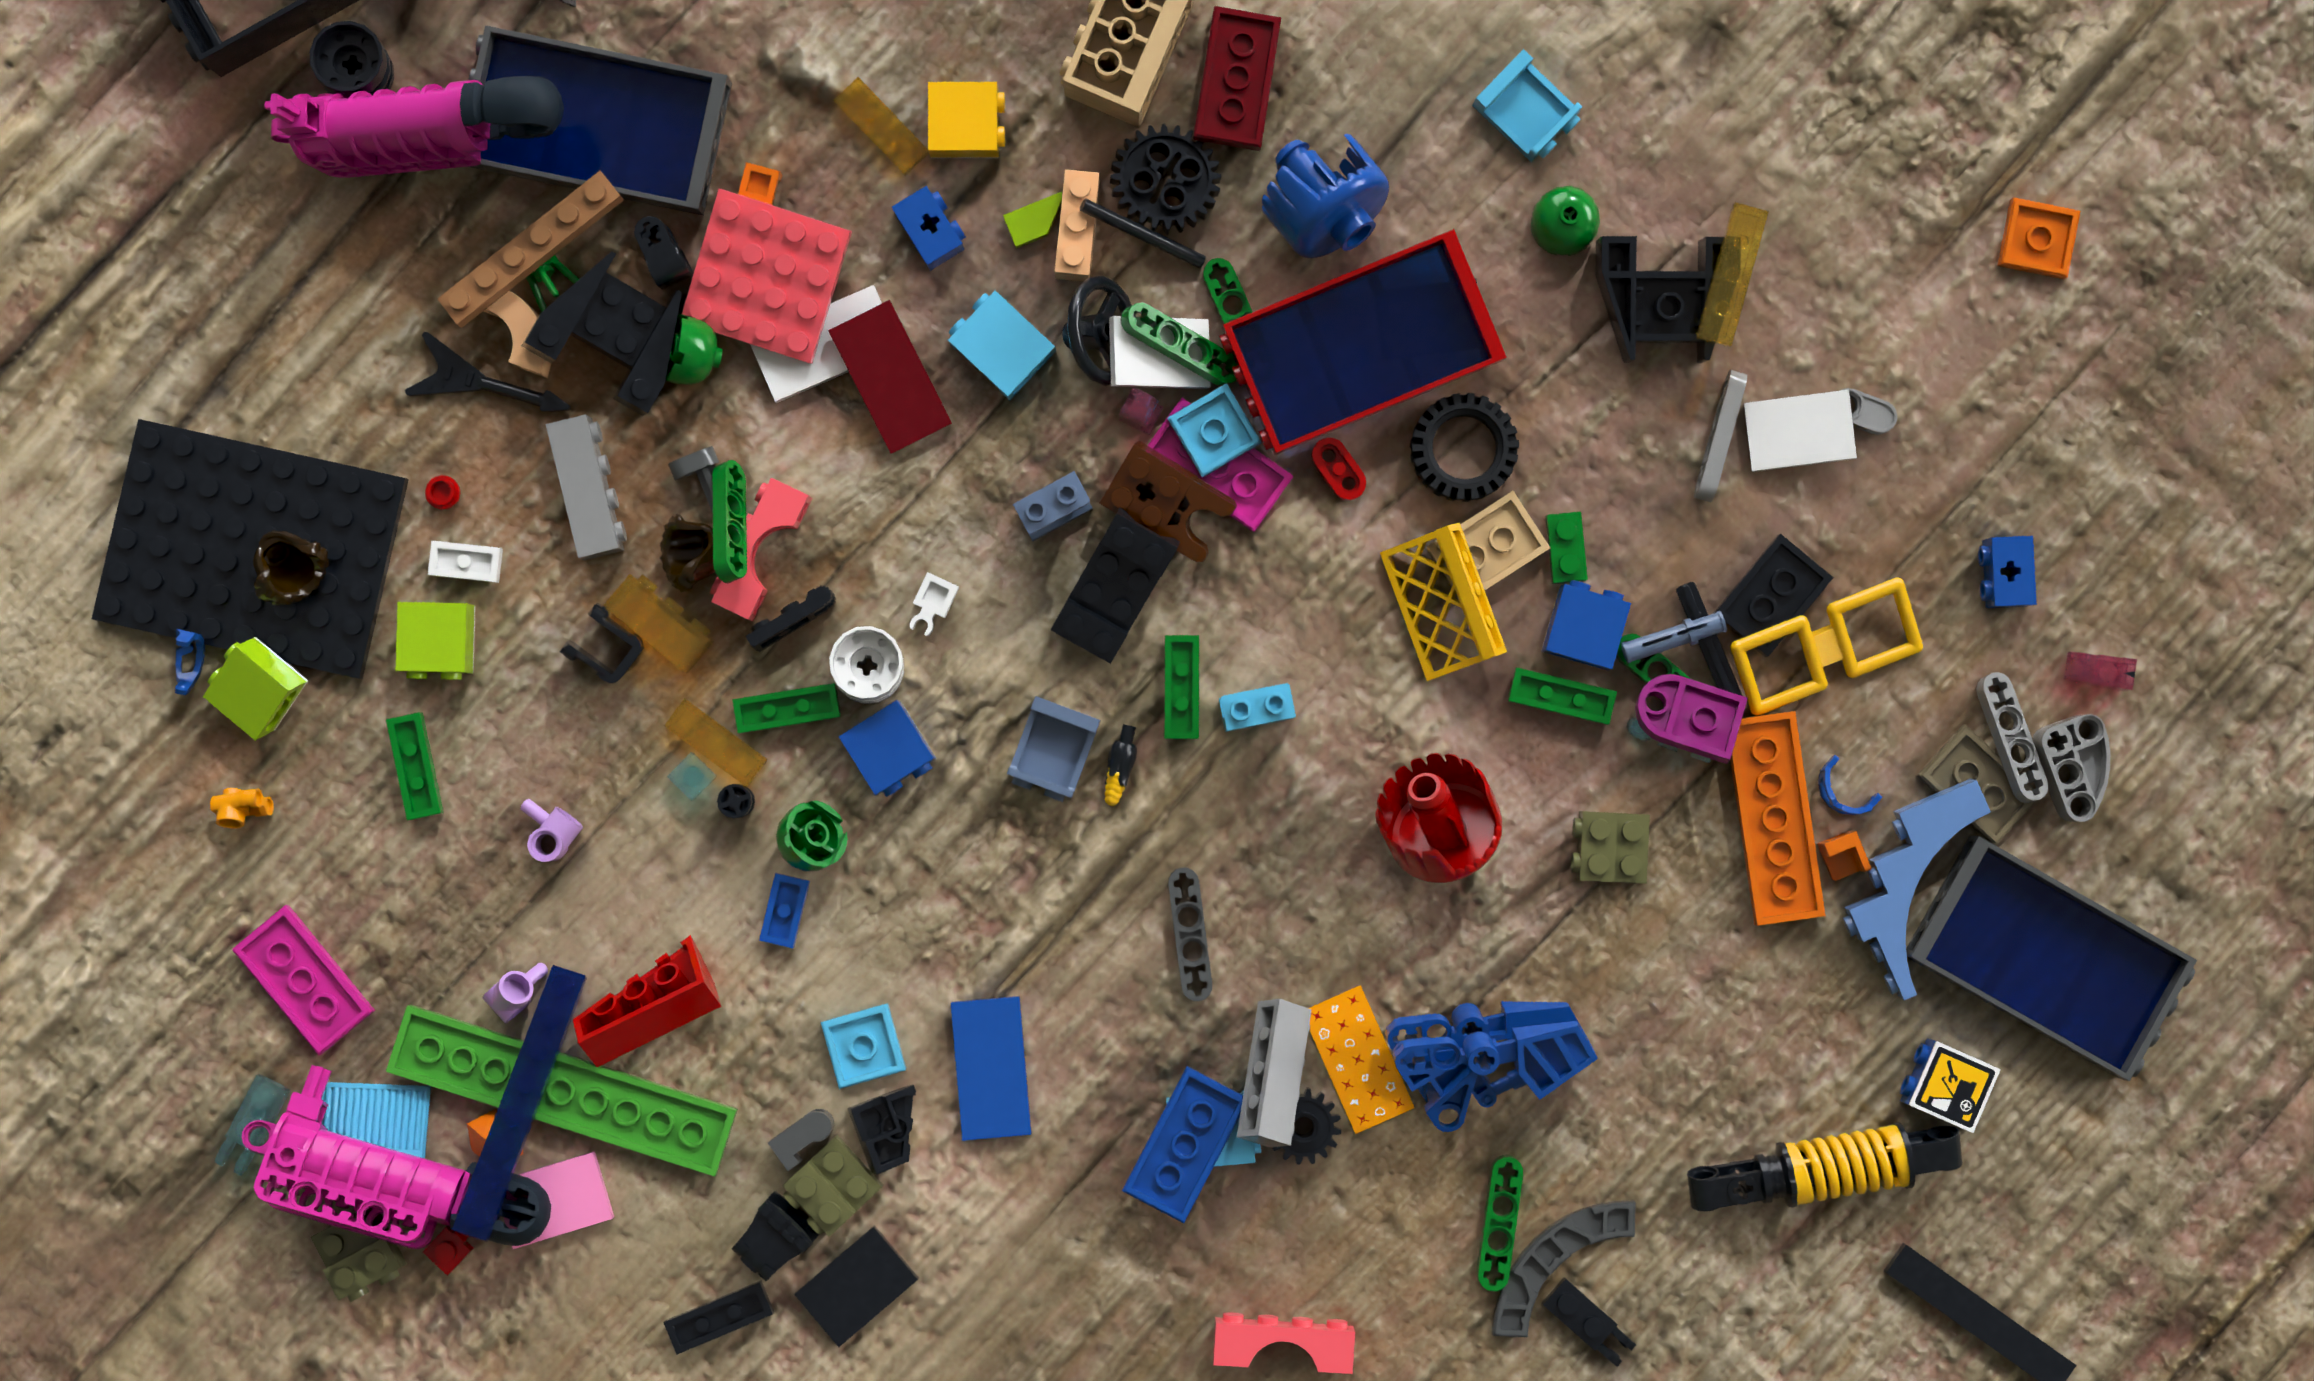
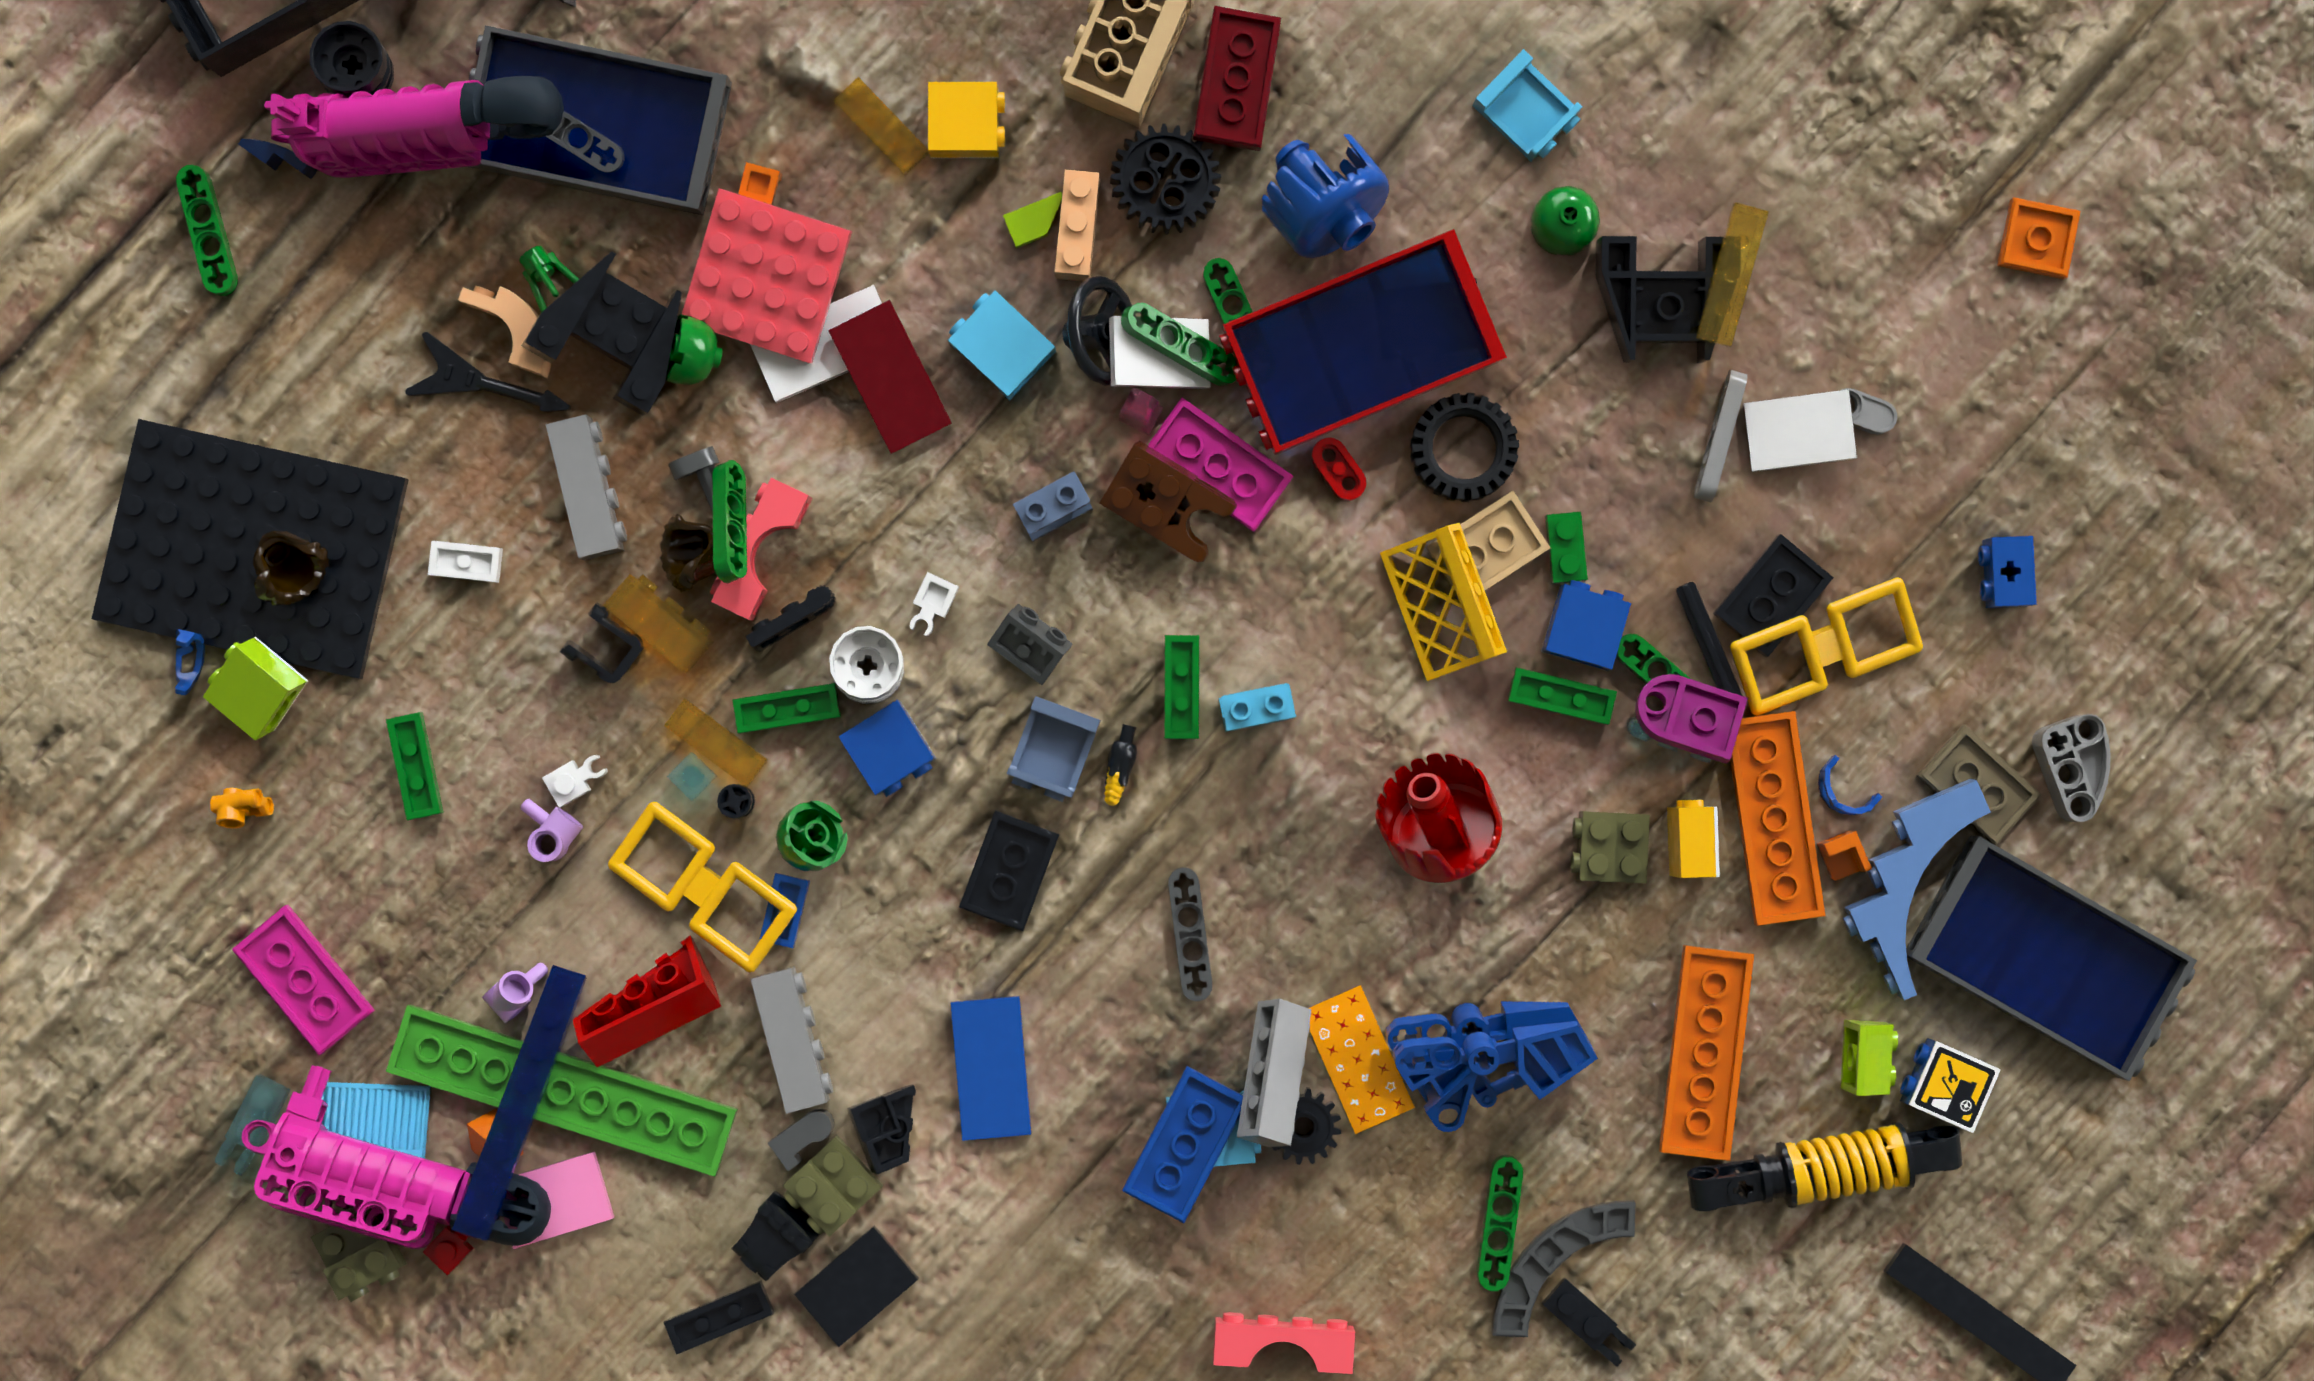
lime piece [395,602,475,680] -> none
red plate [425,475,461,510] -> none
medium nougat plate [437,170,624,328] -> none
black piece [634,216,693,290] -> none
medium azure tile [821,1003,906,1089] -> none
blue brick [892,185,966,271] -> none
black piece [1051,508,1180,664] -> none
black bar [1080,198,1206,268] -> none
medium azure tile [1167,383,1262,478] -> none
sand blue pin [1621,611,1727,664] -> none
light grey beam [1976,672,2048,803] -> none
clear pink leg [2064,652,2137,691] -> none
none -> green beam [176,165,238,296]
none -> dark blue slope [238,139,318,179]
none -> white plate [542,755,608,808]
none -> dark grey beam [546,111,625,173]
none -> yellow bar [608,802,797,972]
none -> light grey brick [750,966,833,1114]
none -> black tile [959,810,1060,931]
none -> dark grey bracket [987,604,1073,685]
none -> orange plate [1659,945,1754,1161]
none -> yellow piece [1667,800,1720,878]
none -> lime slope [1841,1020,1898,1096]

